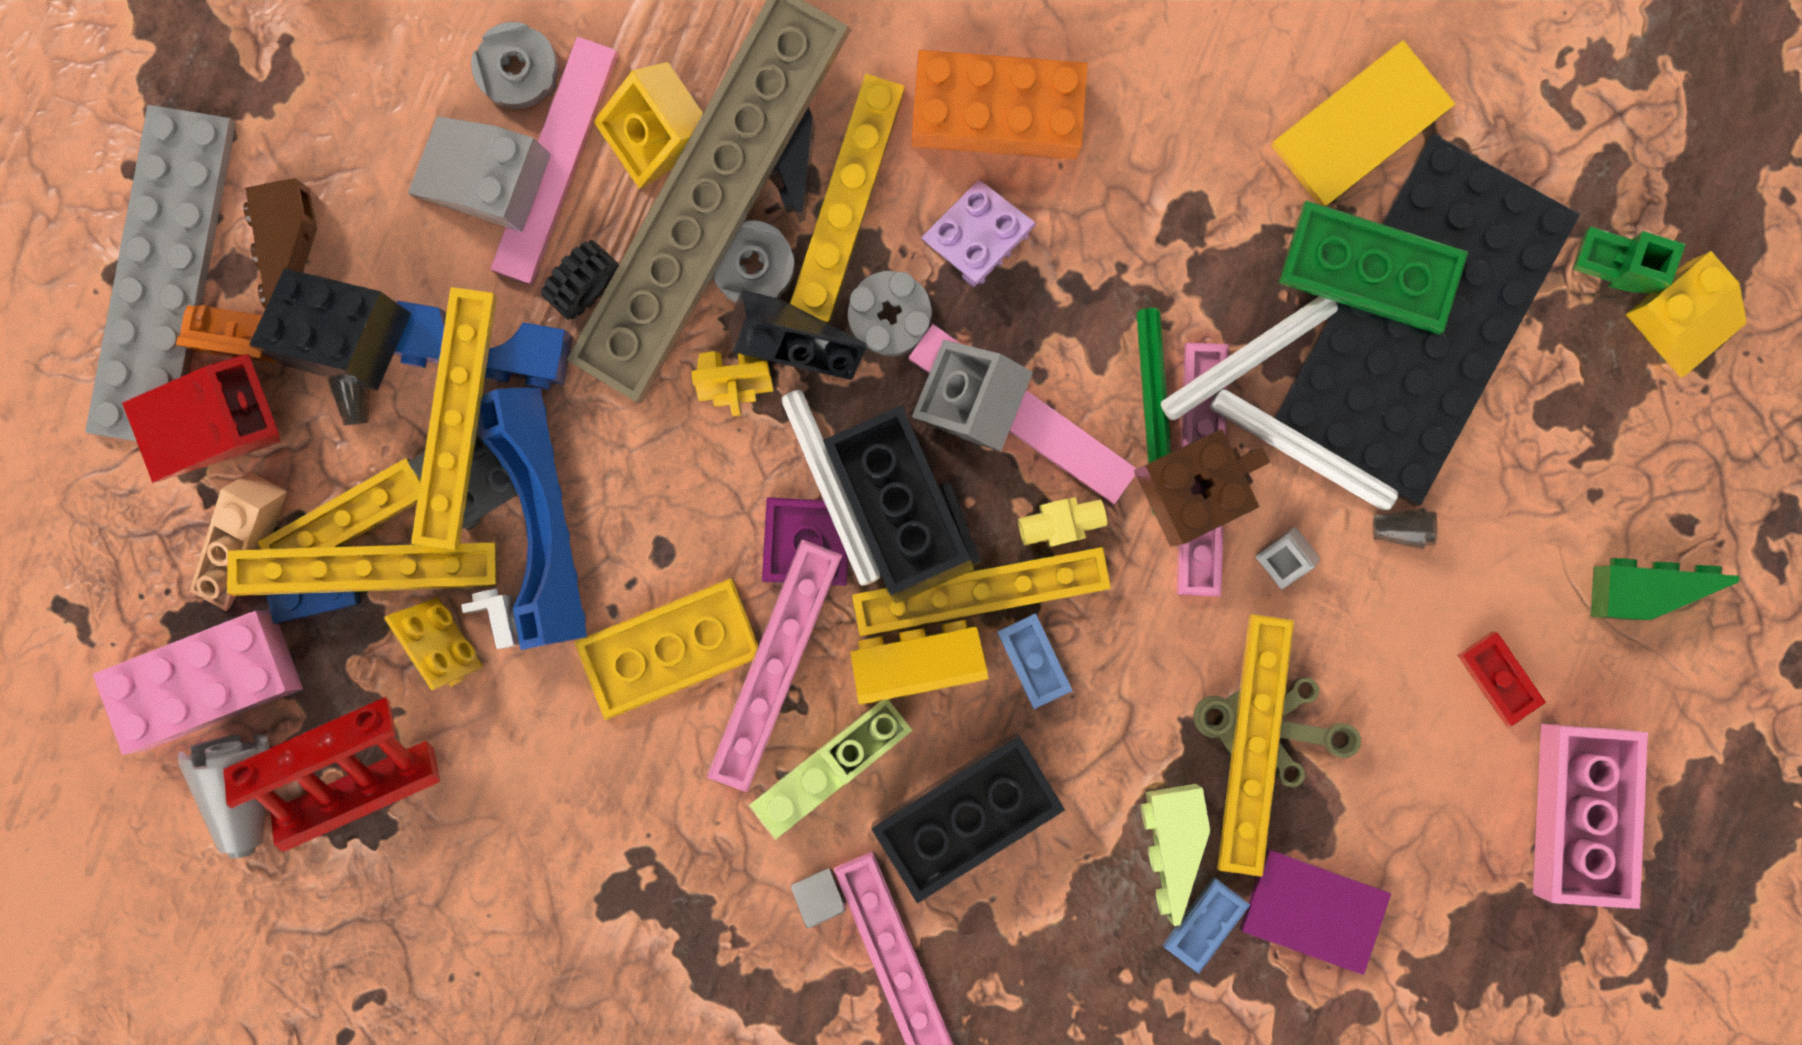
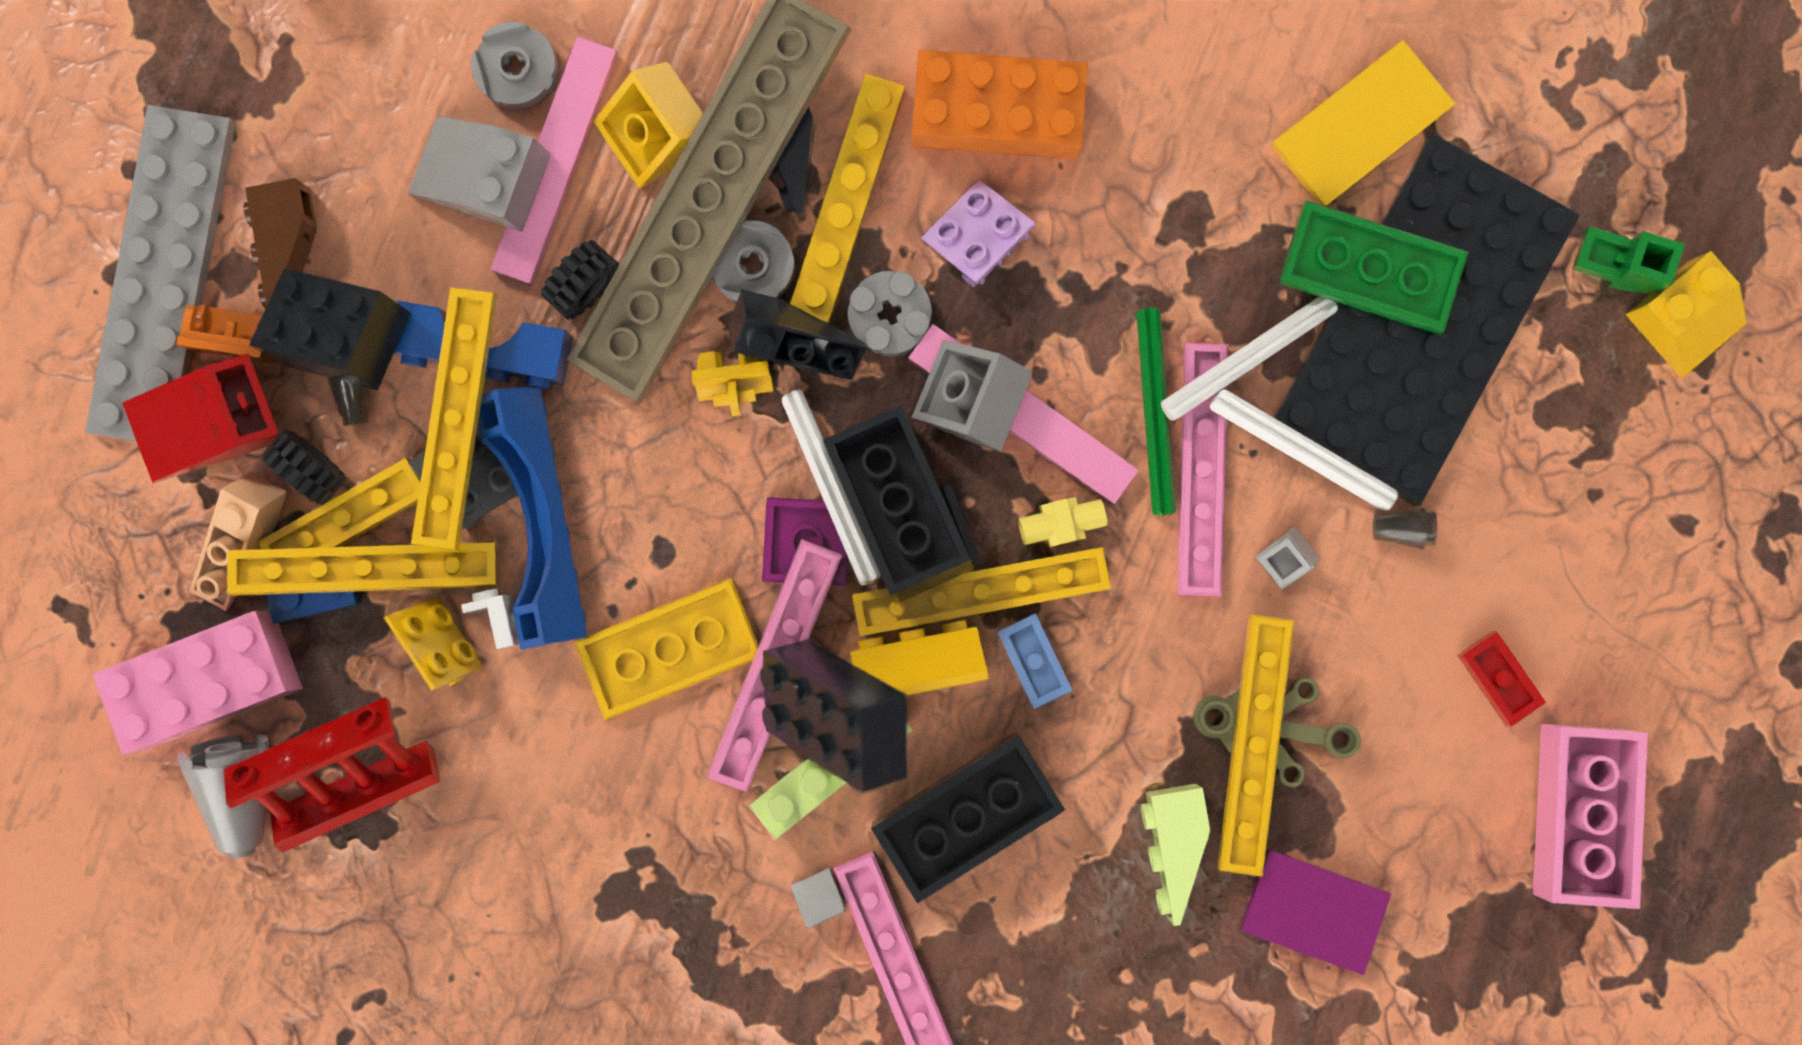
reddish brown hinge [1133,429,1270,547] -> none
medium blue plate [1162,876,1250,974] -> none
green slope [1590,558,1740,620] -> none
none -> black tyre [261,429,347,505]
none -> black brick [761,639,907,793]

